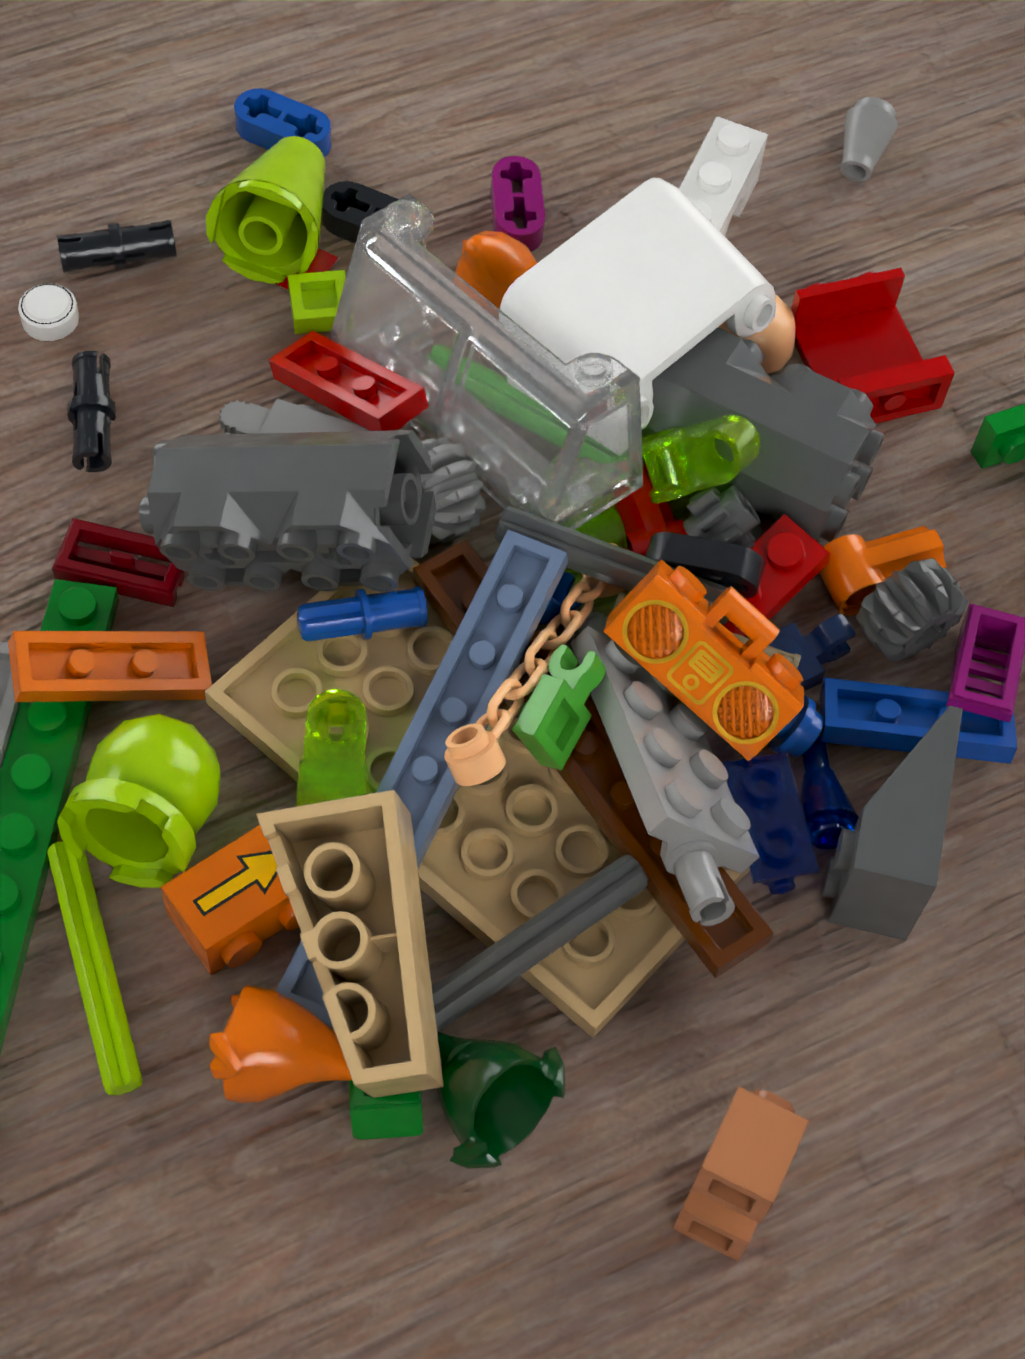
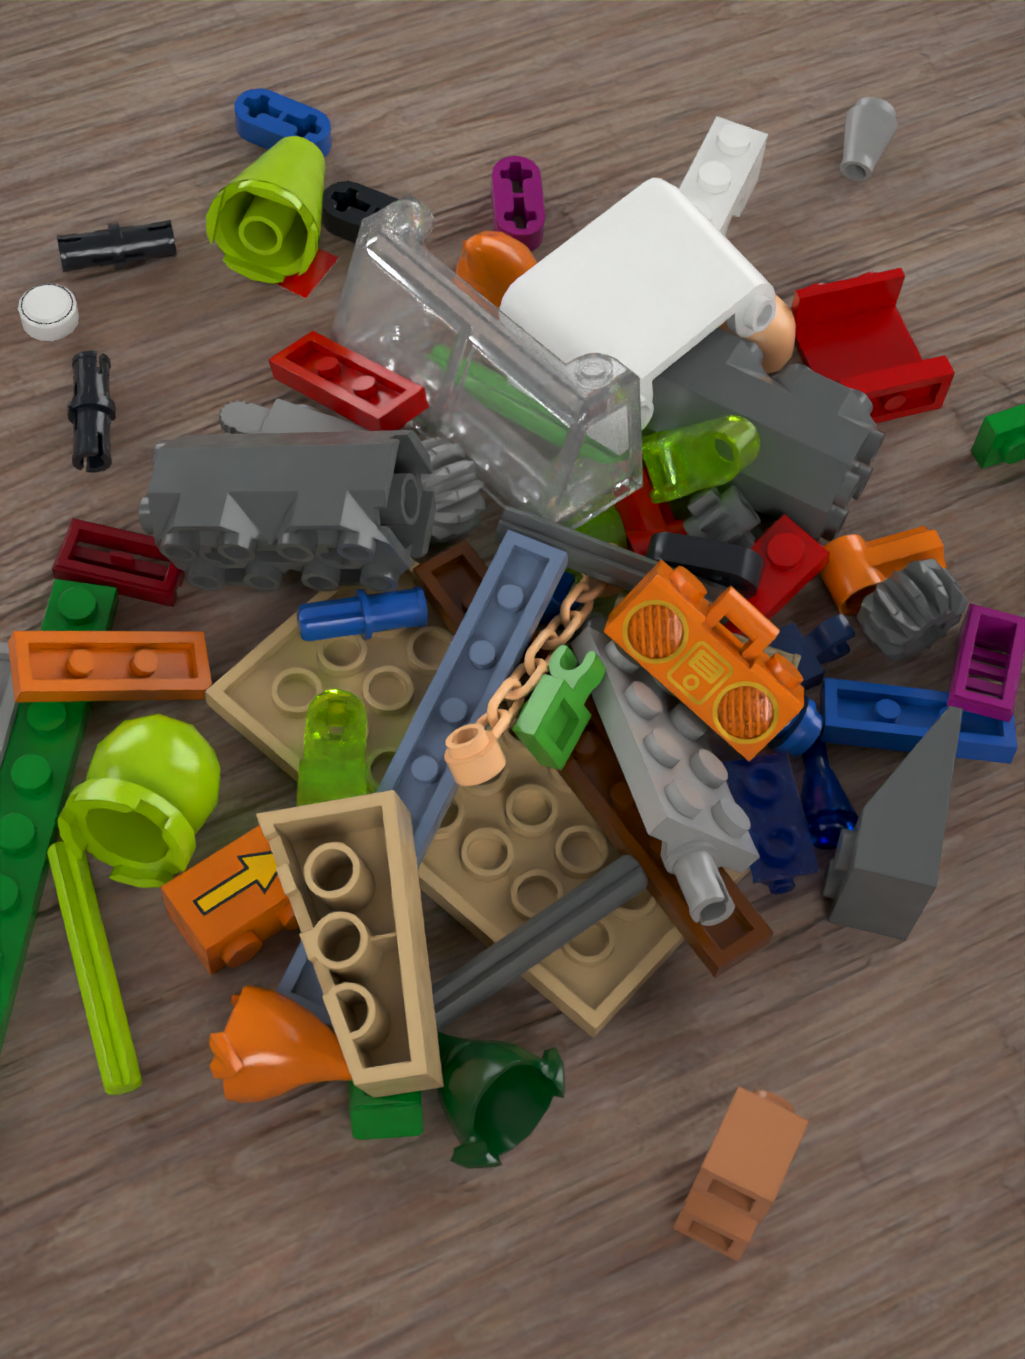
lime plate [288,270,352,334] -> none

